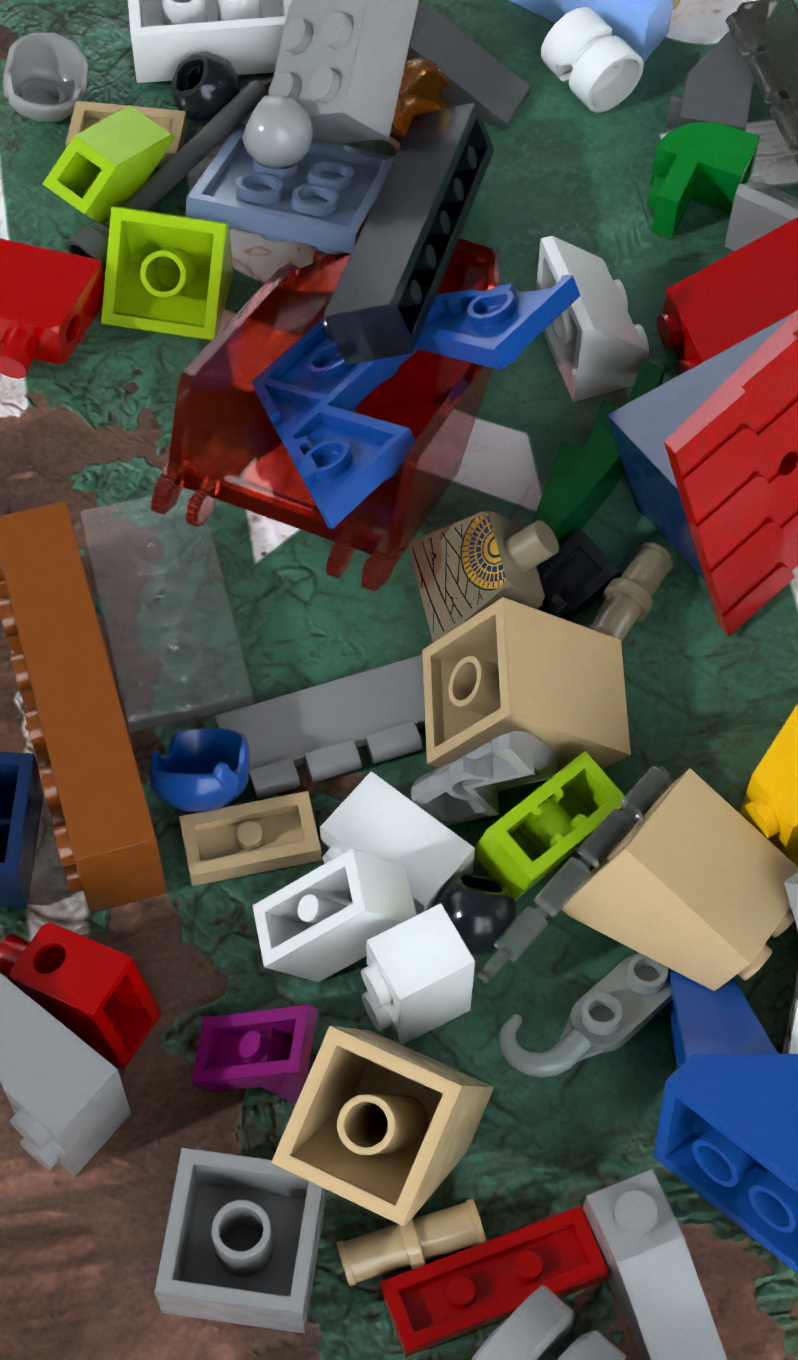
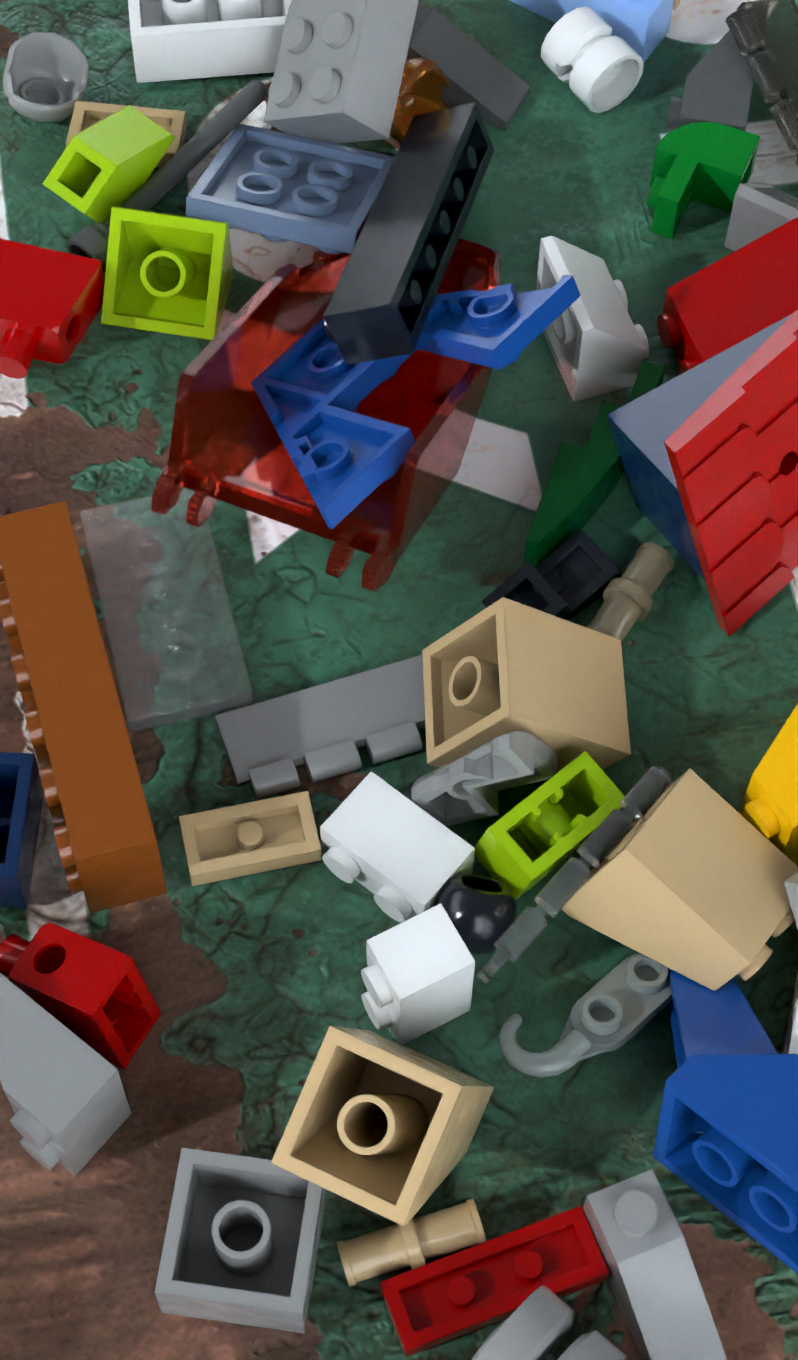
blue hair [149,728,249,813] -> none
black piece [171,52,240,125] -> none
magenta slope [191,1004,318,1103] -> none
light grey piece [242,95,313,168] -> none
white brick [252,848,417,982] -> none
dark tan torso [408,511,559,642] -> none

